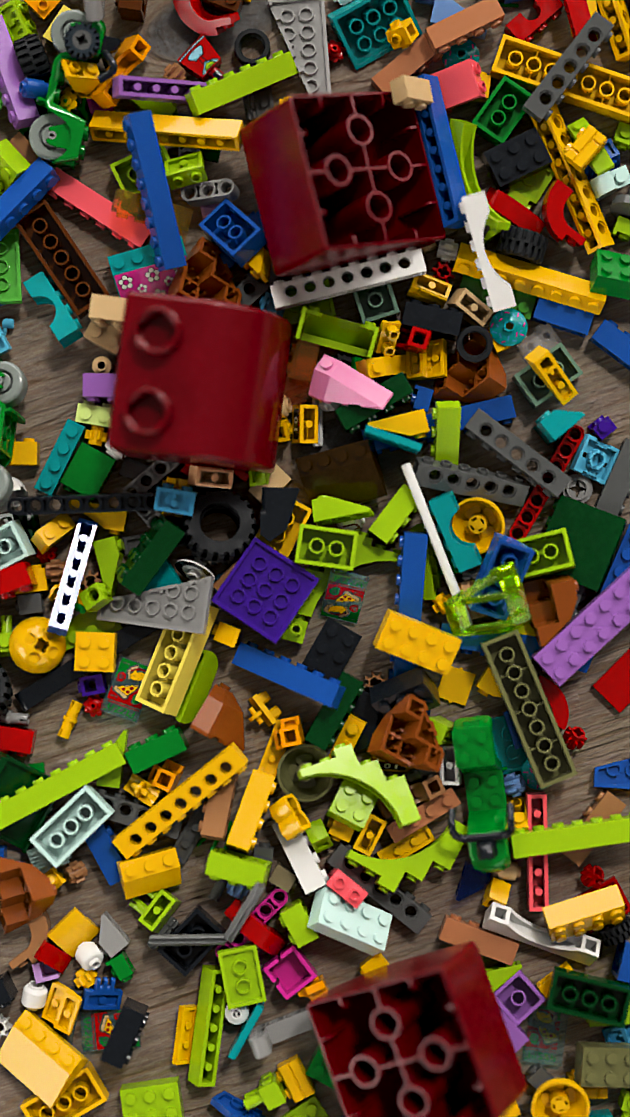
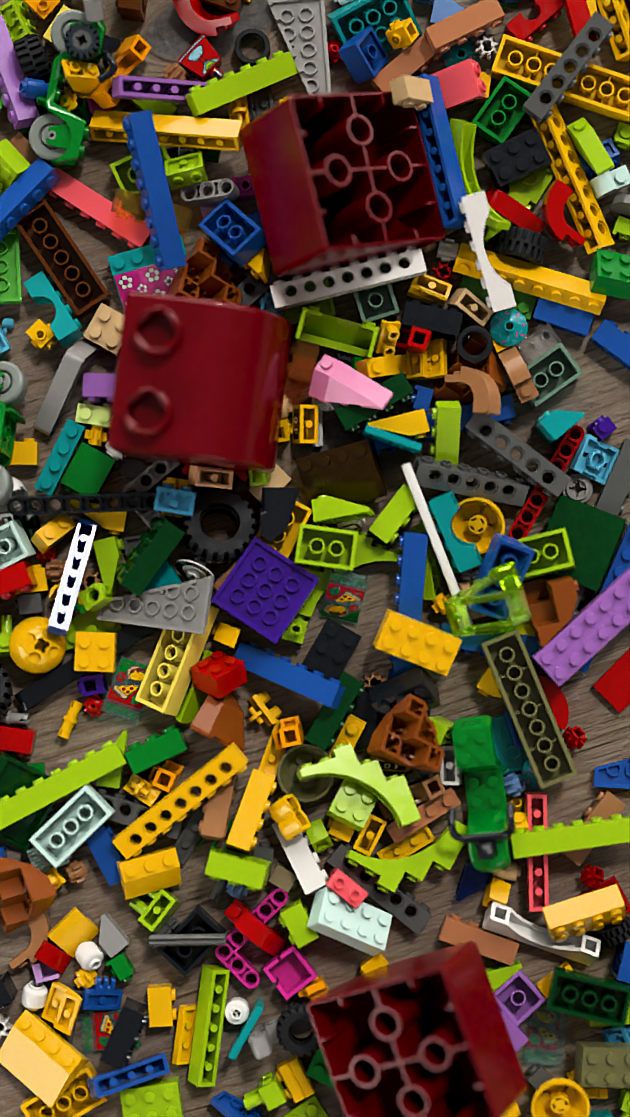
tan brick [89,294,126,330] -> none
tan brick [92,356,113,373] -> none
lime plate [217,943,267,1010] -> none
dark grey axle [224,882,265,942] -> none
yellow piece [438,666,476,706] -> none
yellow slope [524,345,578,406] -> none
yellow brick [564,124,607,173] -> none
none -> yellow brick [26,319,58,351]
none -> light grey beam [33,338,100,437]
none -> blue brick [86,1053,170,1098]
none -> yellow brick [147,983,177,1027]
none -> red brick [190,650,248,699]
none -> yellow hips [228,95,250,126]
none -> dark pink brick [231,176,256,200]
none -> black tyre [277,1002,319,1057]
none -> blue slope [338,25,390,84]
none -> medium nougat arch [444,366,501,415]
none -> white gear [474,35,498,61]
none -> medium nougat arch [497,346,539,404]

